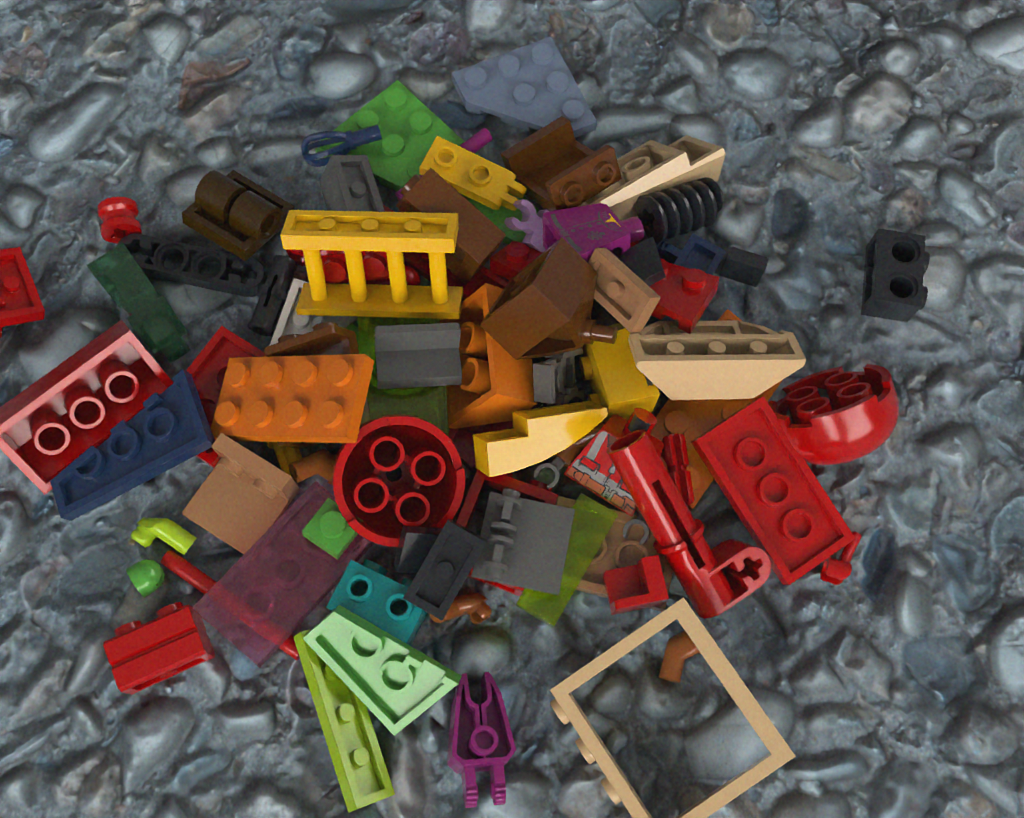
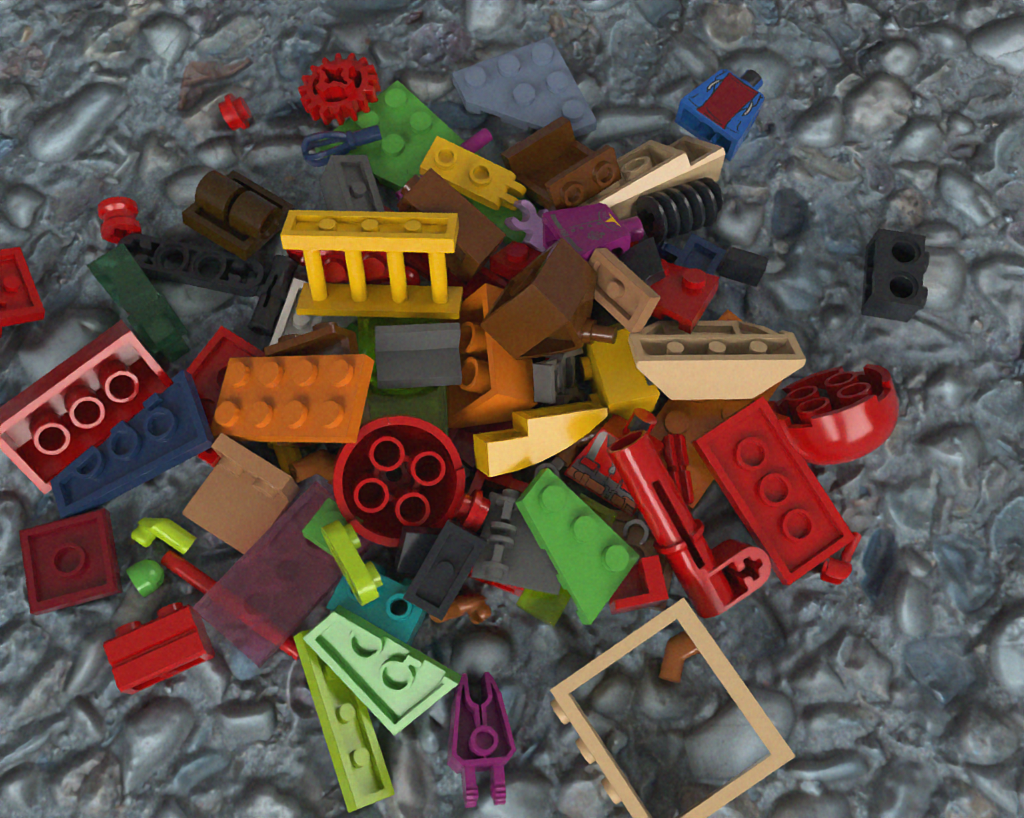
none -> dark red plate [19,508,123,616]
none -> red plate [218,93,252,131]
none -> red gear [298,53,381,126]
none -> lime plate [321,519,383,606]
none -> red plate [453,489,491,532]
none -> bright green wing [515,468,640,625]
none -> torso [675,69,765,161]

